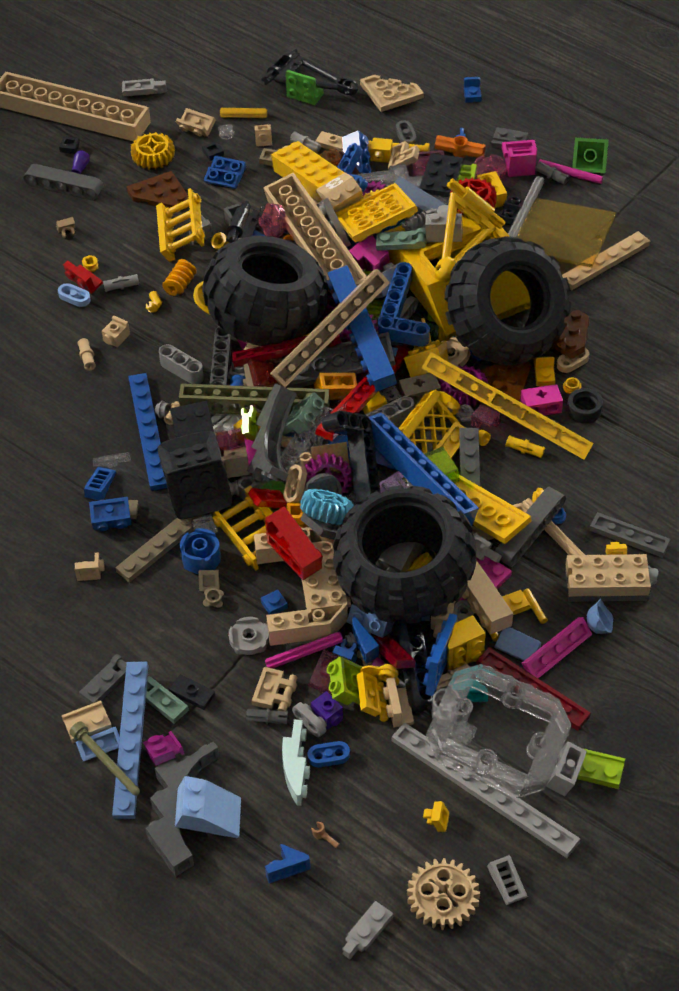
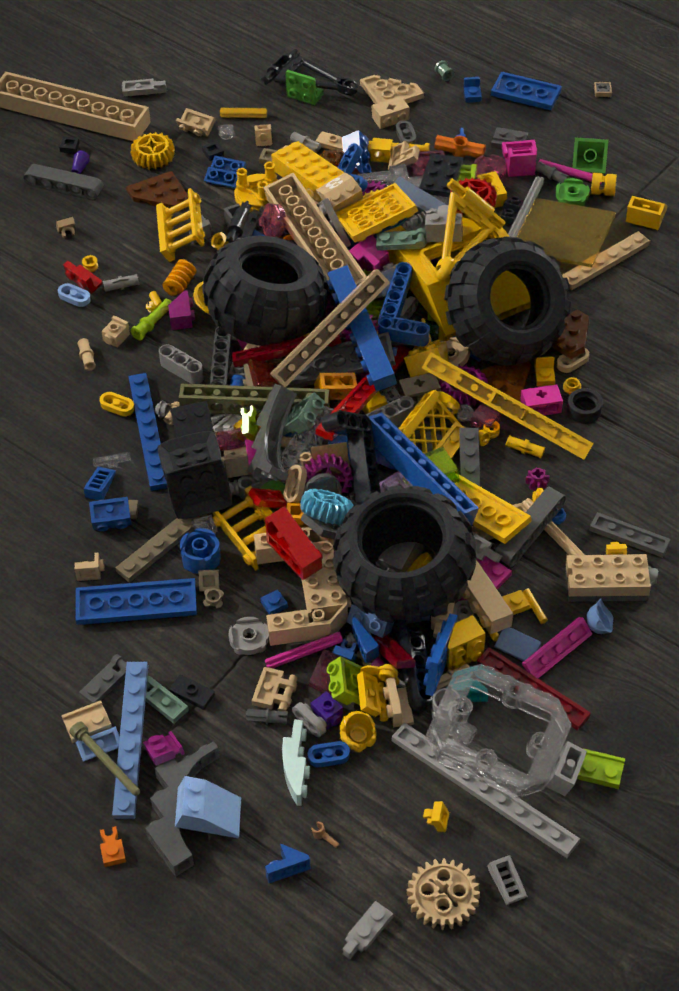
none -> blue plate [76,578,197,625]
none -> yellow plate [100,392,135,416]
none -> orange plate [100,826,126,867]
none -> lime pin [130,299,171,340]
none -> magenta slope [168,290,195,330]
none -> yellow piece [234,162,278,213]
none -> yellow hair [340,711,376,752]
none -> tan brick [372,96,409,129]
none -> sand green bush [435,61,454,81]
none -> yellow bush [483,420,500,439]
none -> blue plate [491,72,562,110]
none -> magenta gear [525,467,550,491]
none -> bright green plate [556,178,590,207]
none -> yellow wheel [591,173,616,196]
none -> tile [594,82,612,97]
none -> yellow slope [625,196,668,230]

